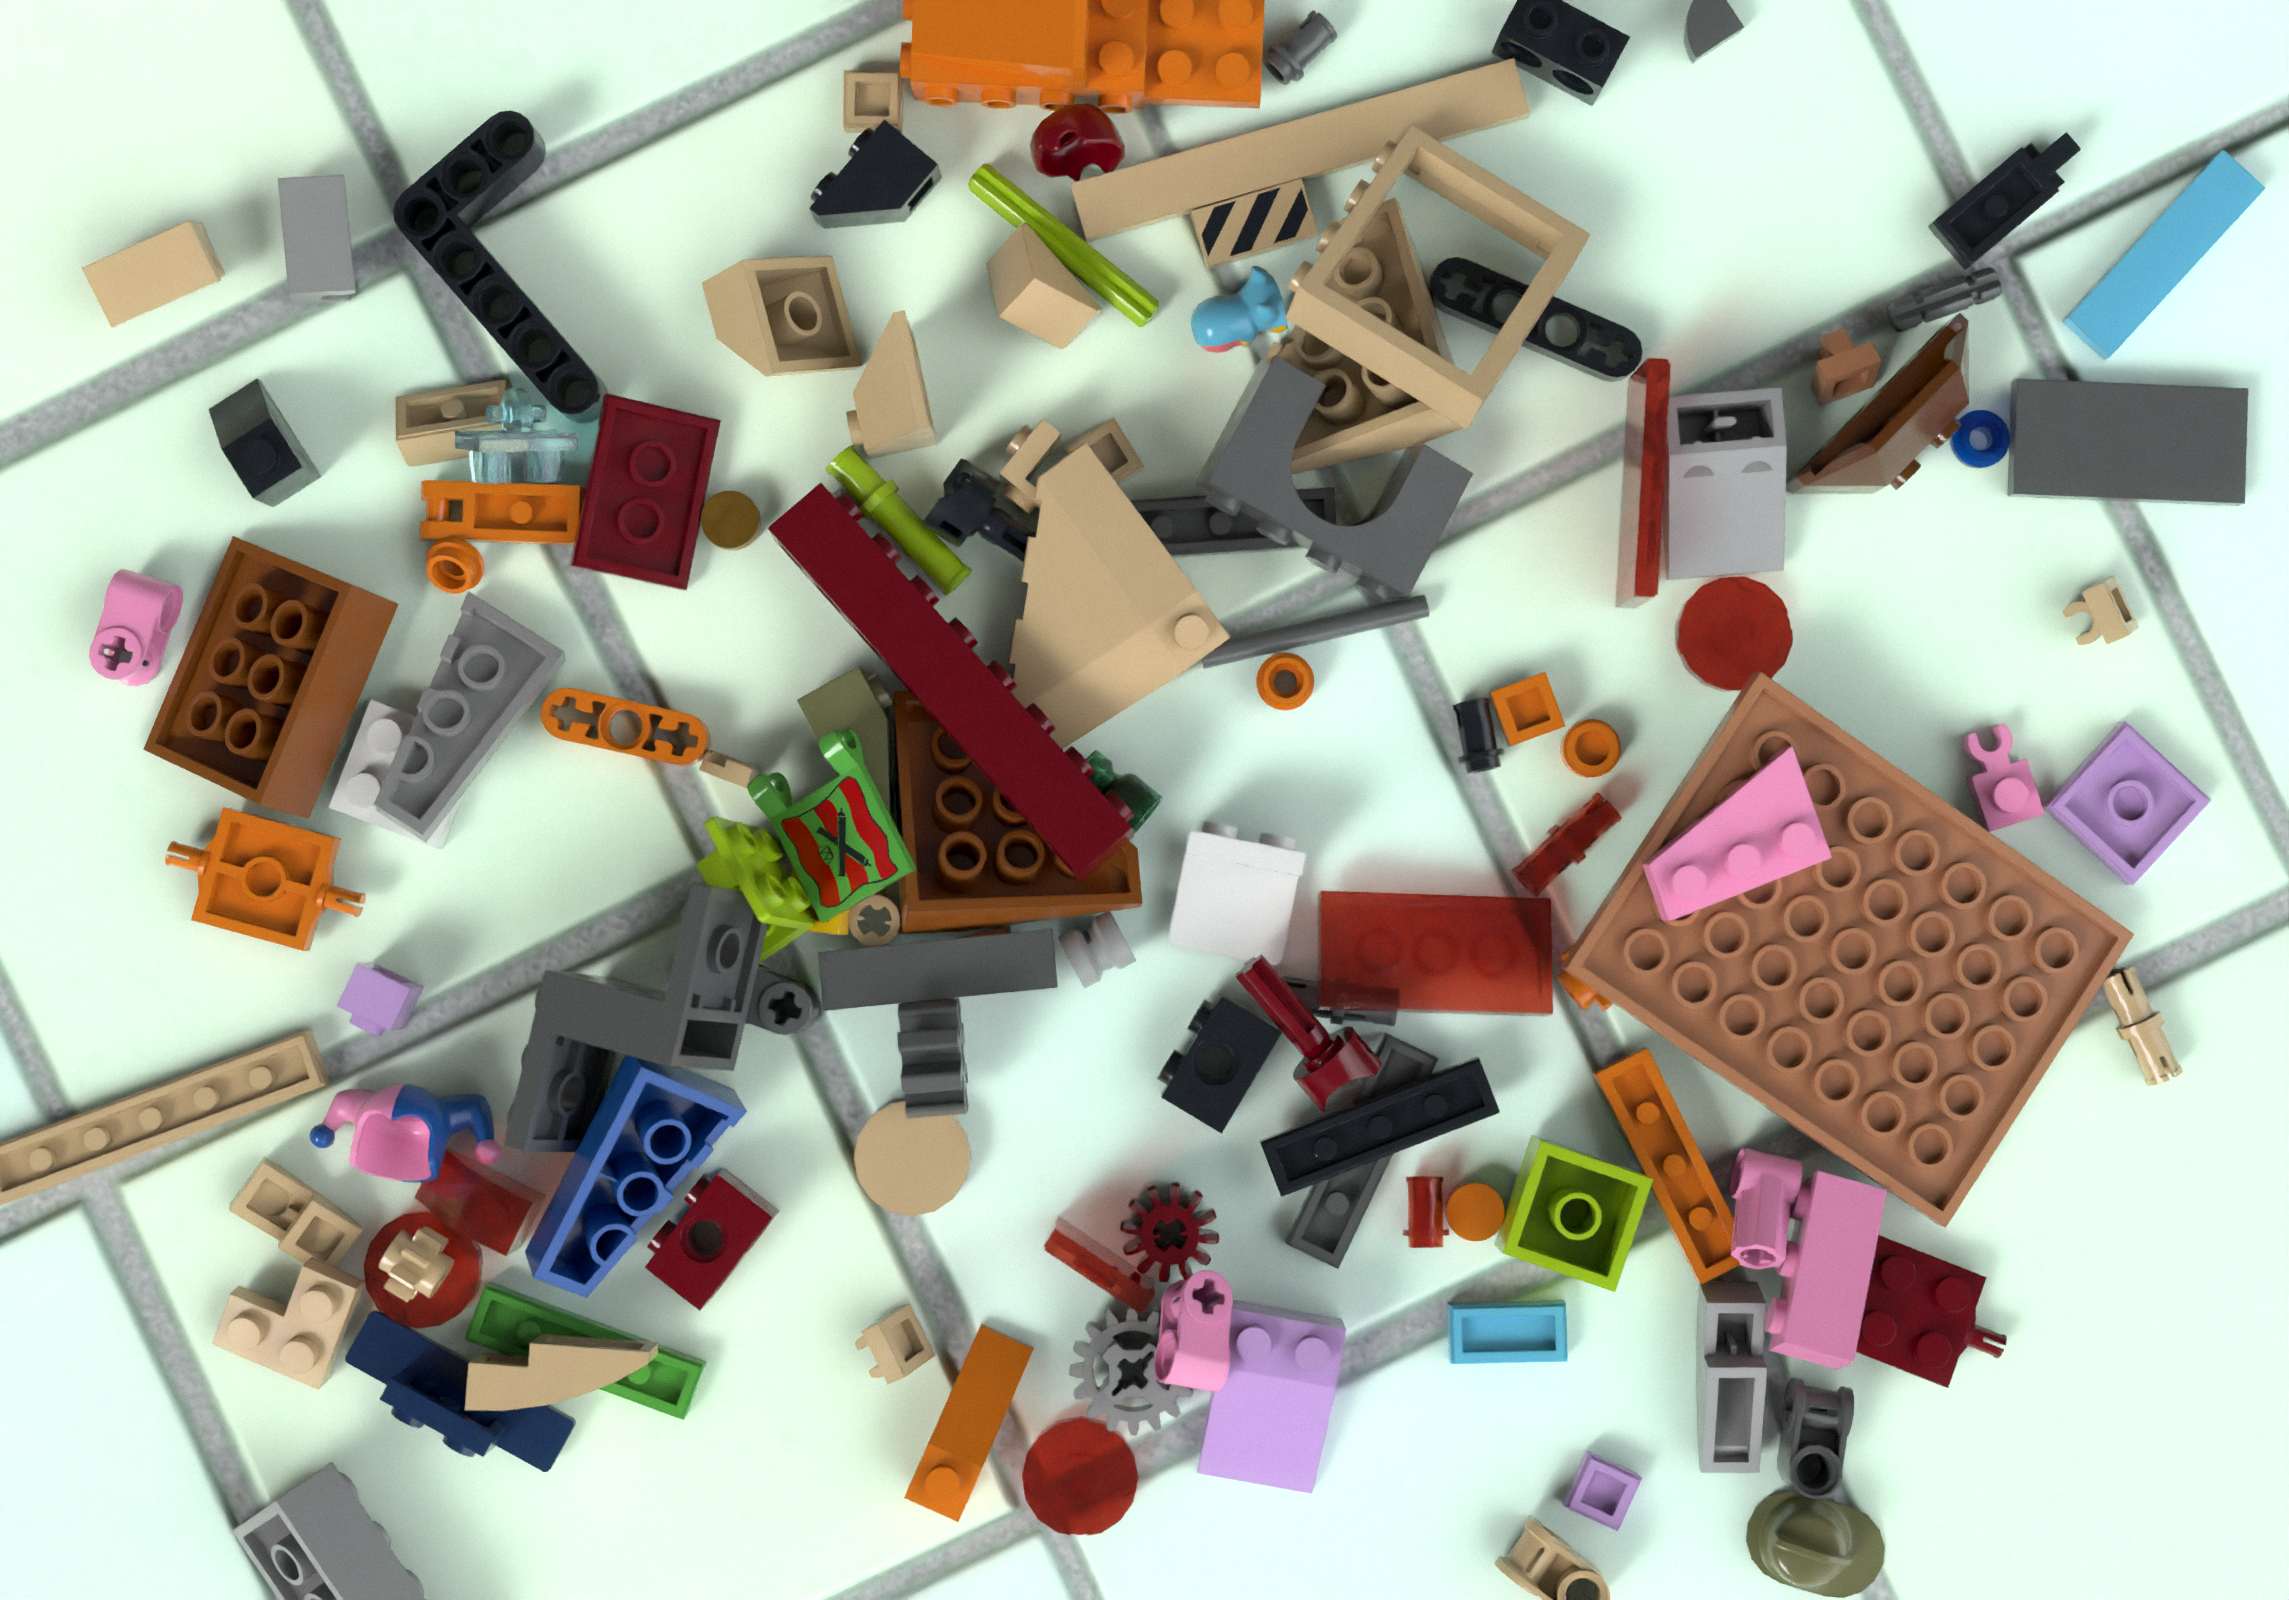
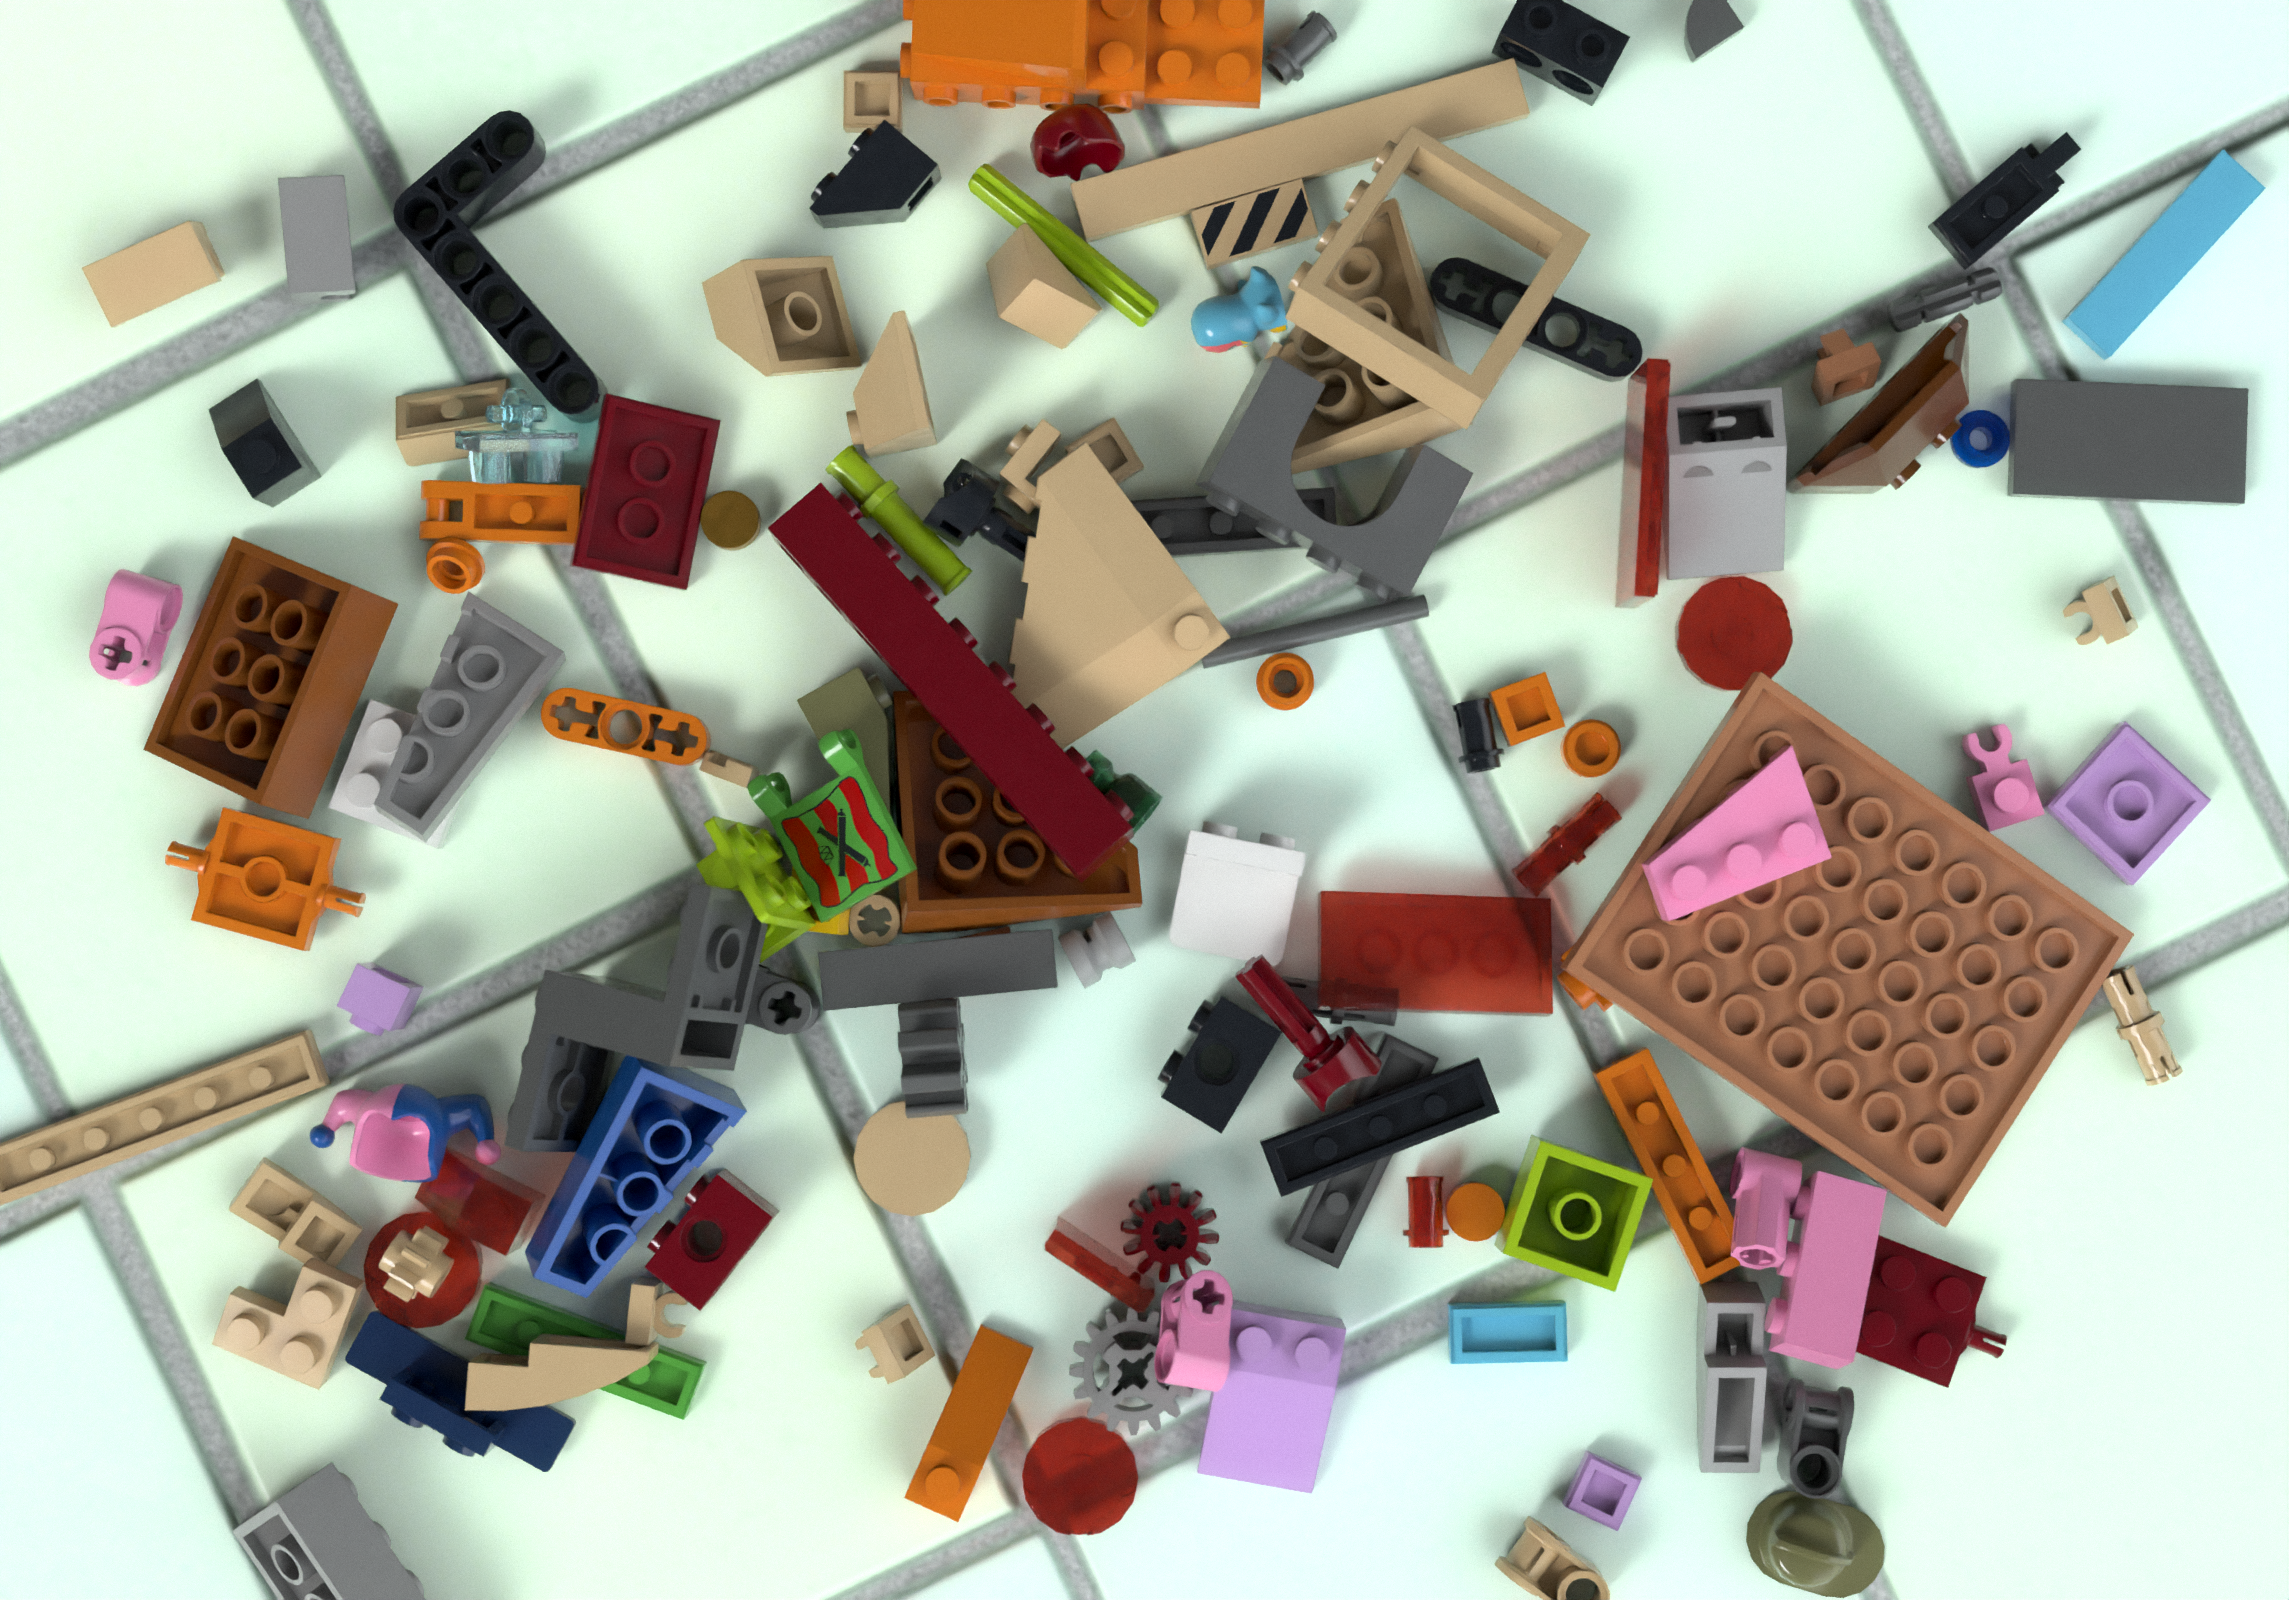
none -> tan tile [625,1276,688,1346]

